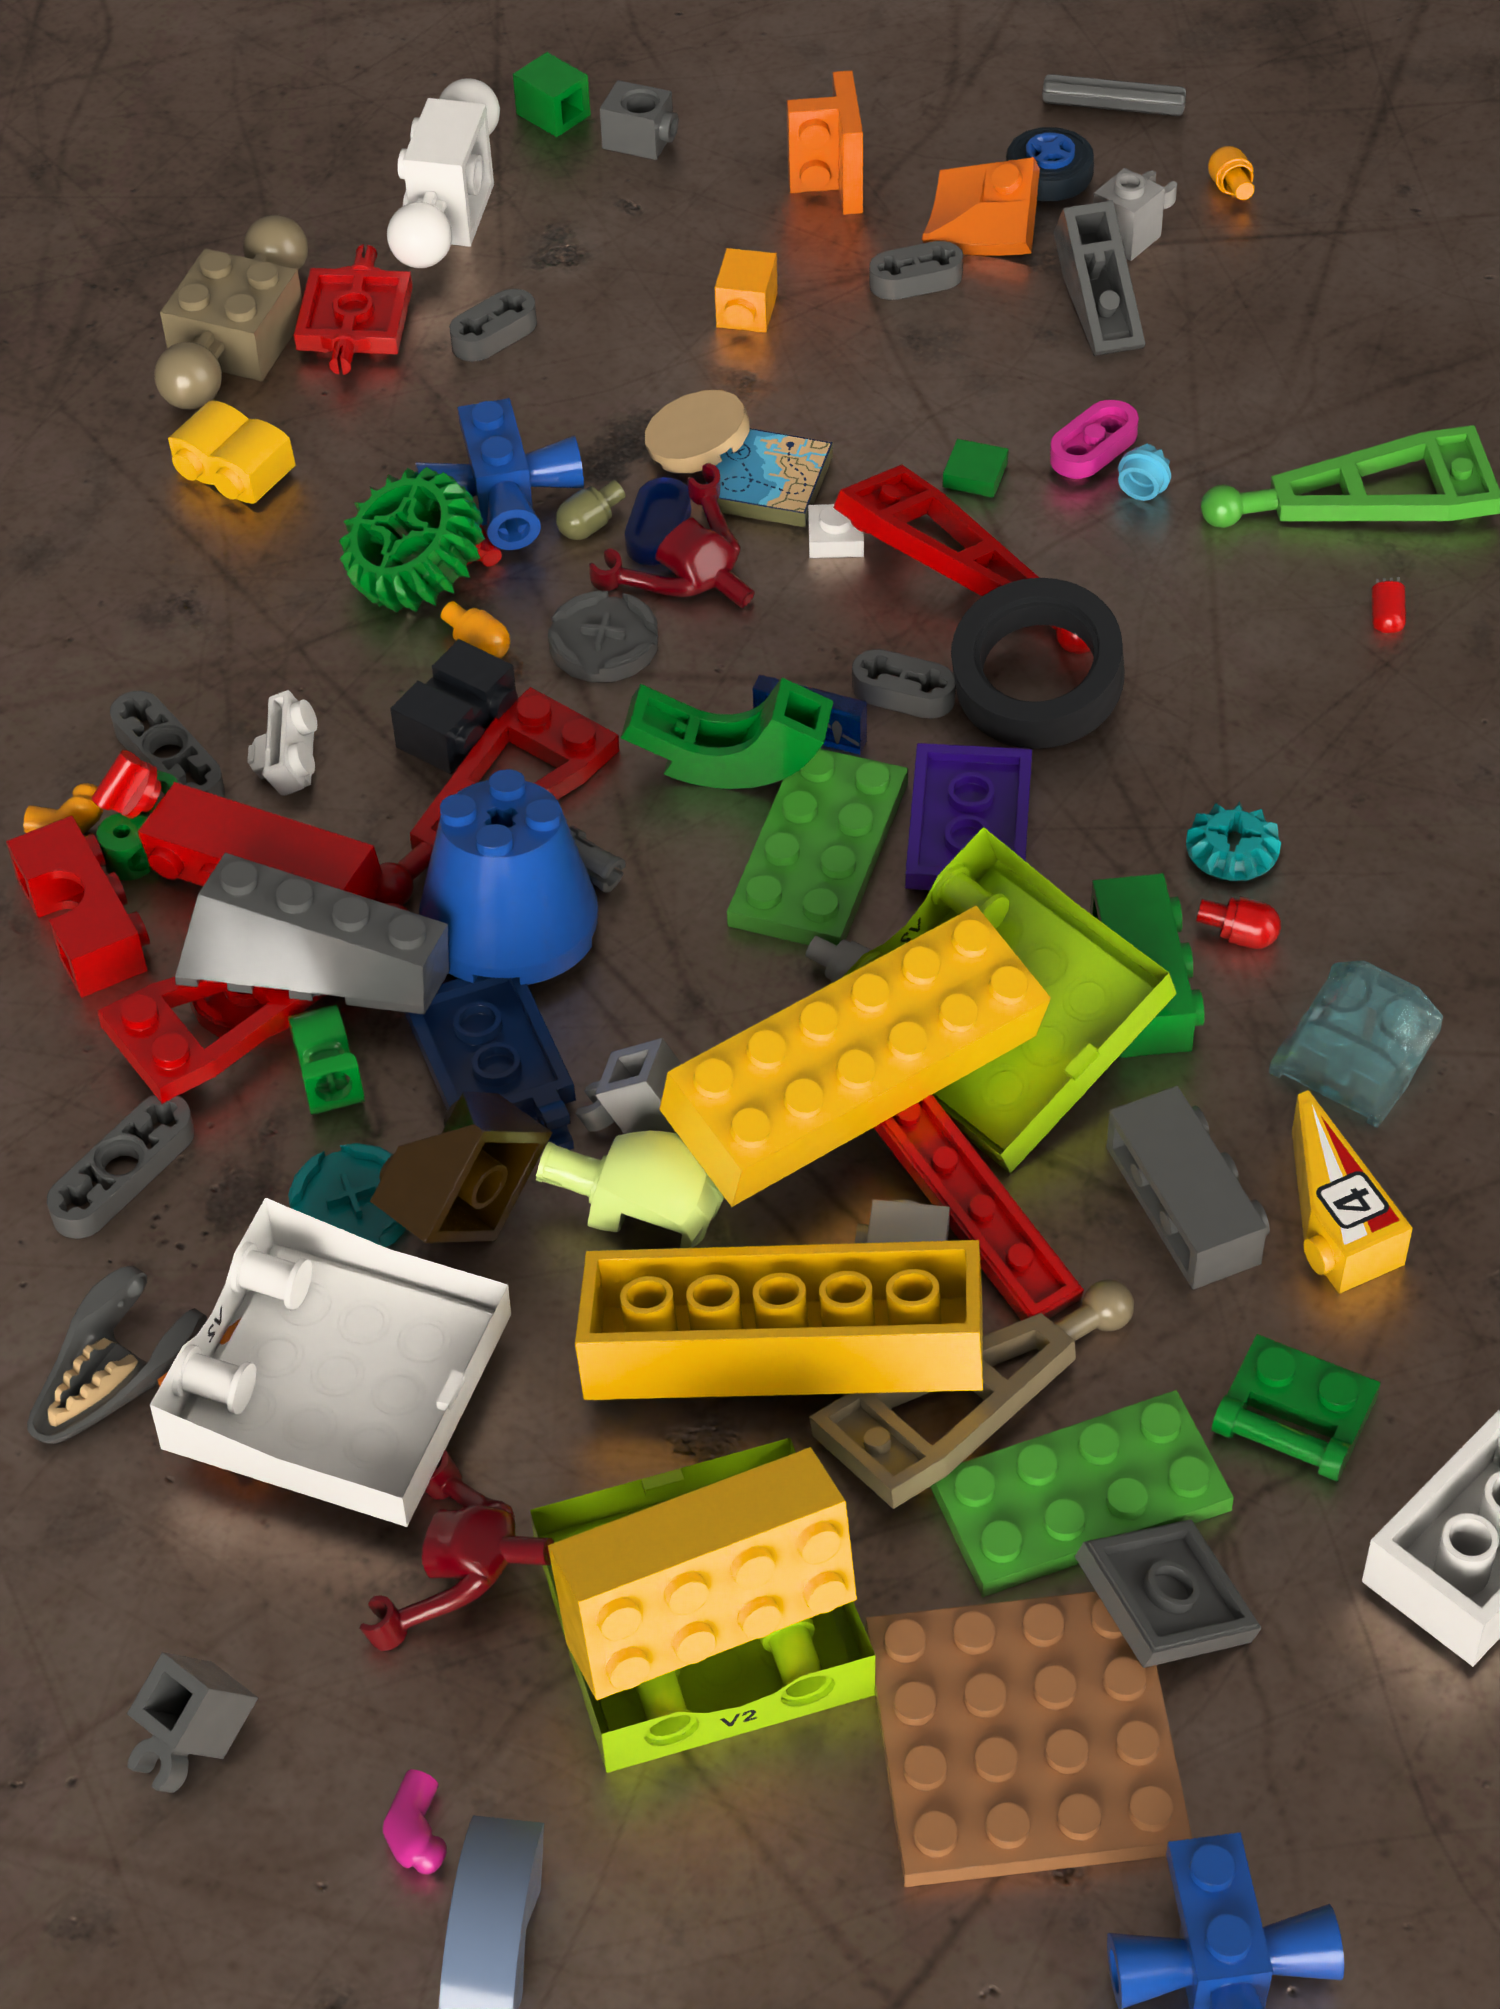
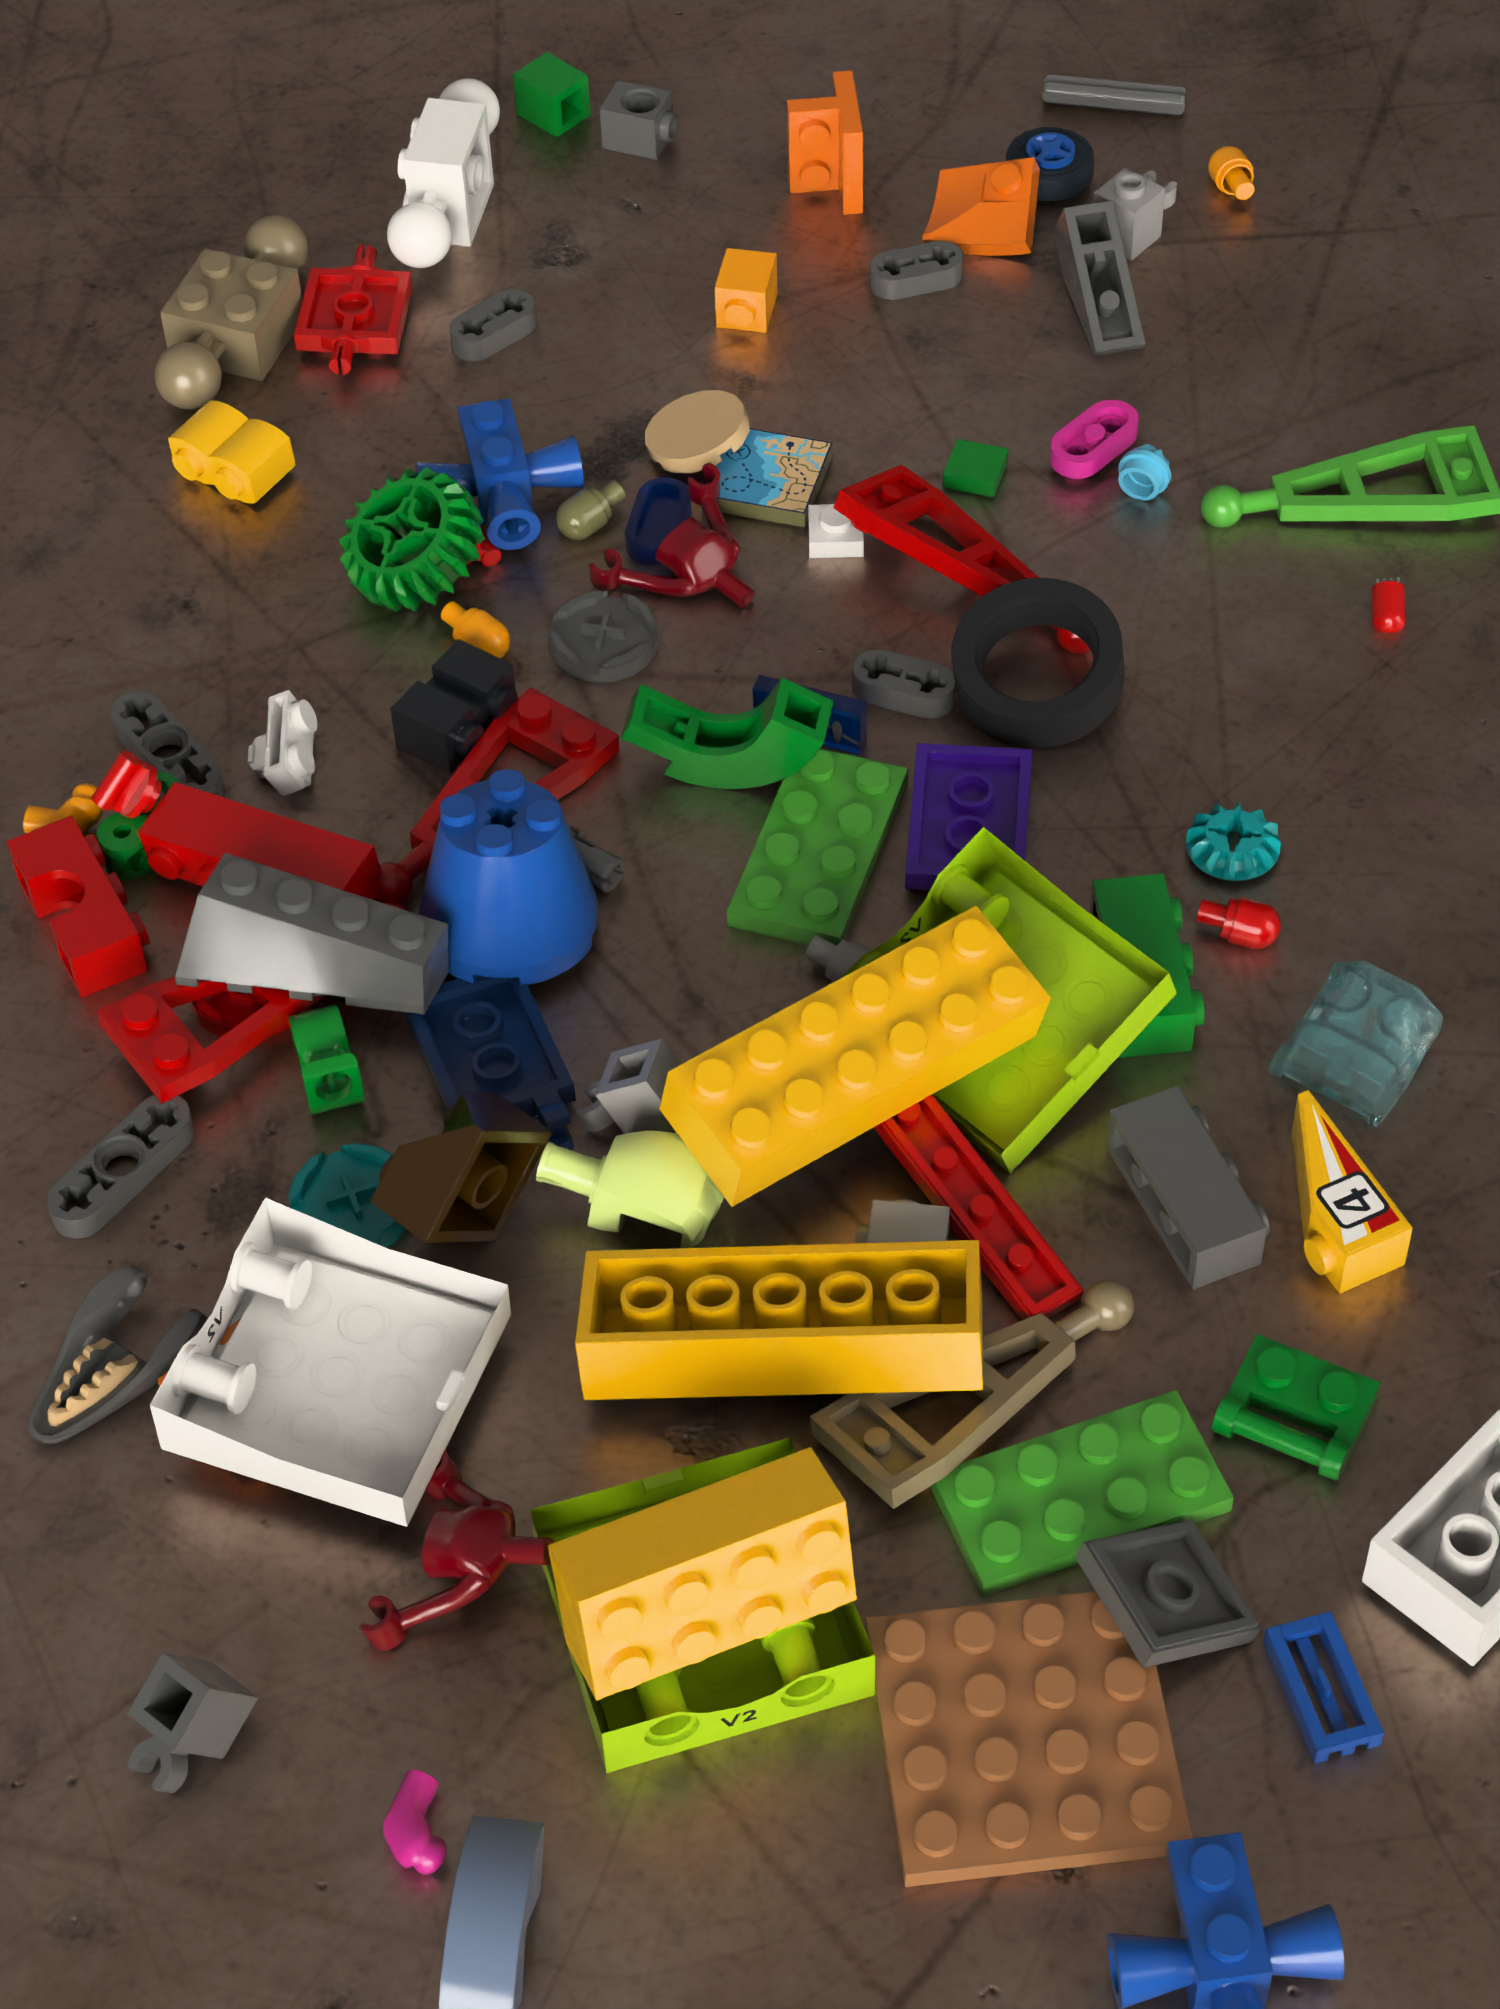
none -> blue tile [1263,1611,1384,1764]

